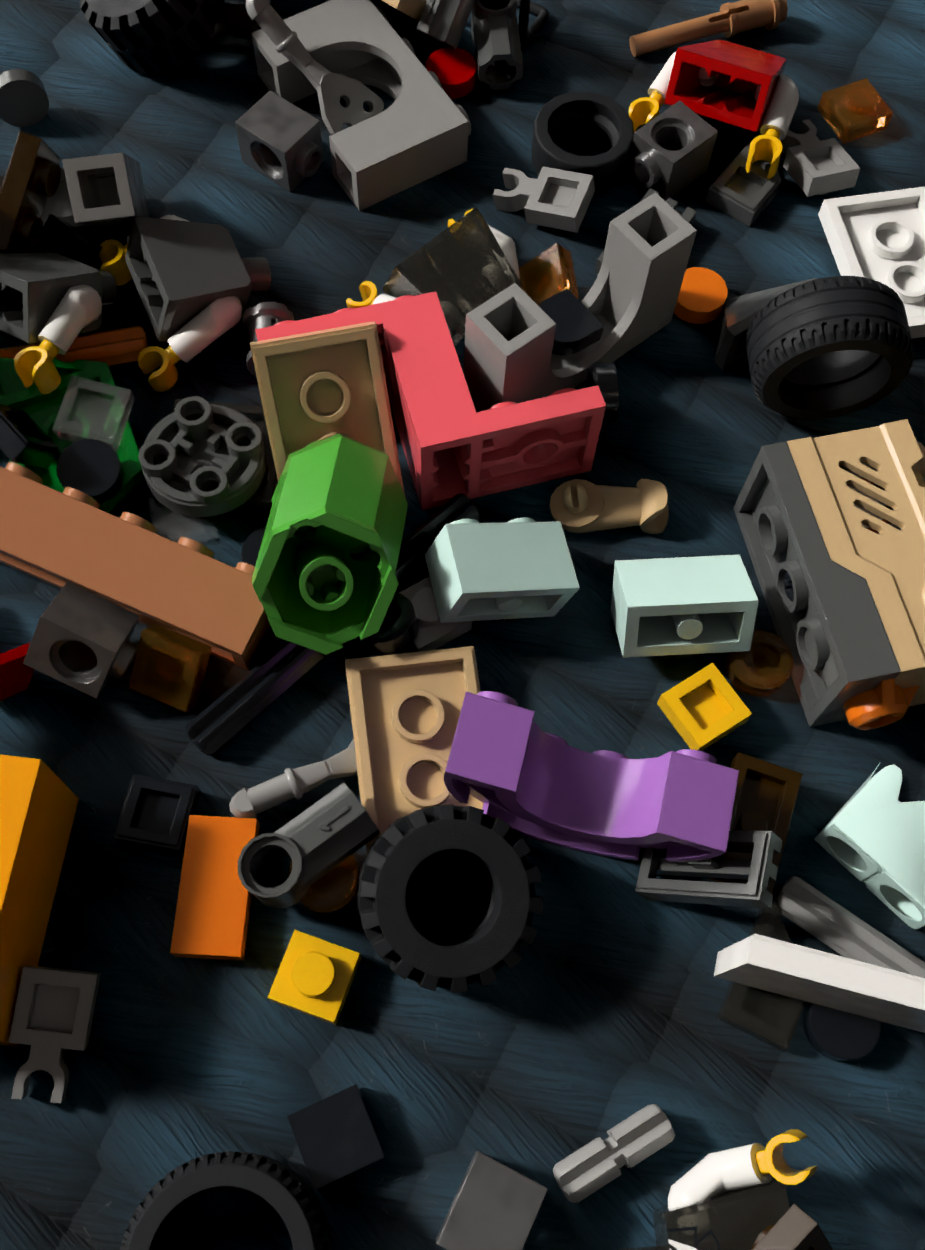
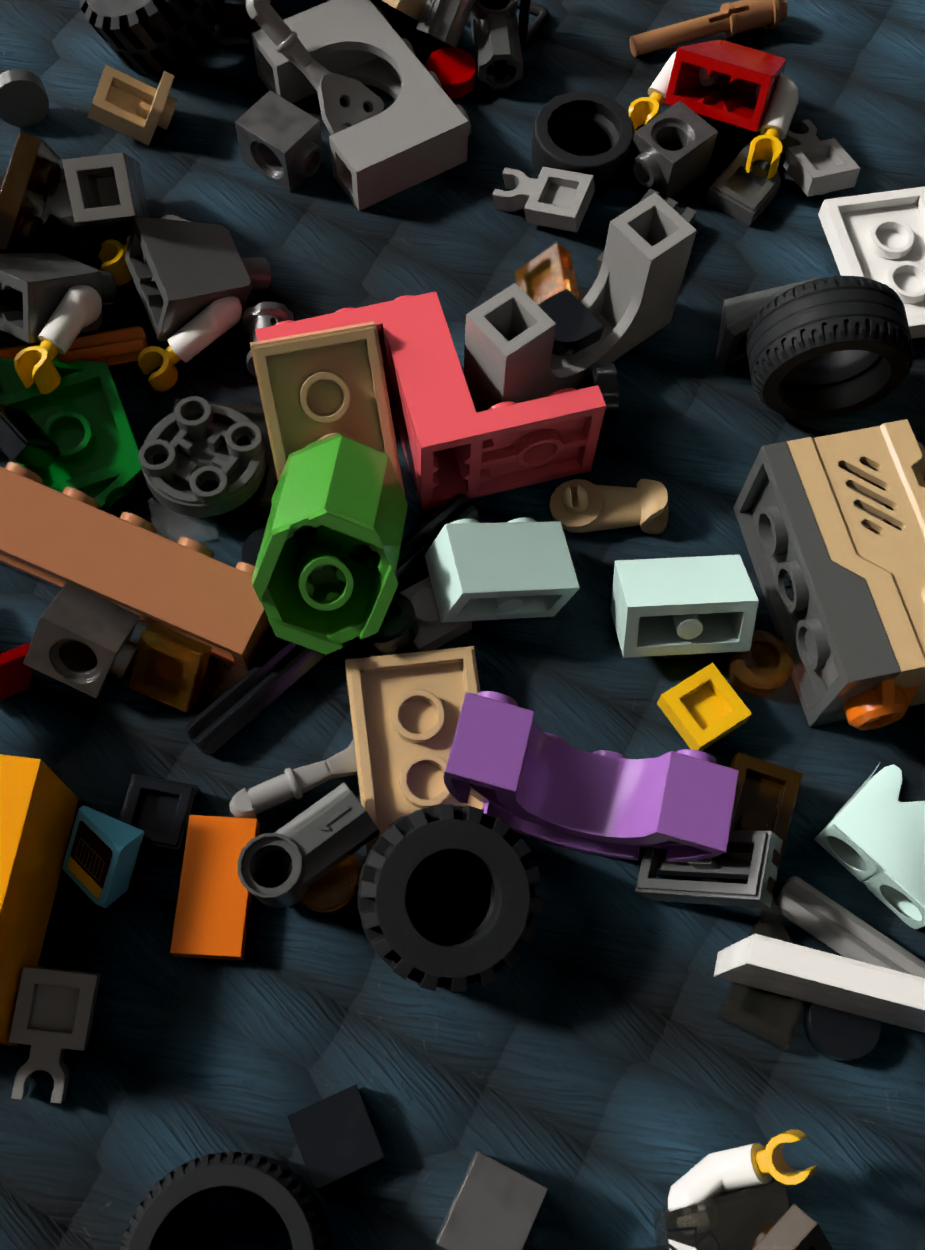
clear tile [52,375,135,453] -> none
black tile [56,439,124,504] -> none
yellow plate [267,929,361,1025] -> none
clear smoke torso [346,207,522,348] -> none
light grey piece [552,1104,675,1203] -> none
orange tile [674,267,728,324] -> none
clear orange plate [817,78,893,144] -> none
none -> medium azure slope [62,806,145,908]
none -> tan bracket [87,65,178,146]

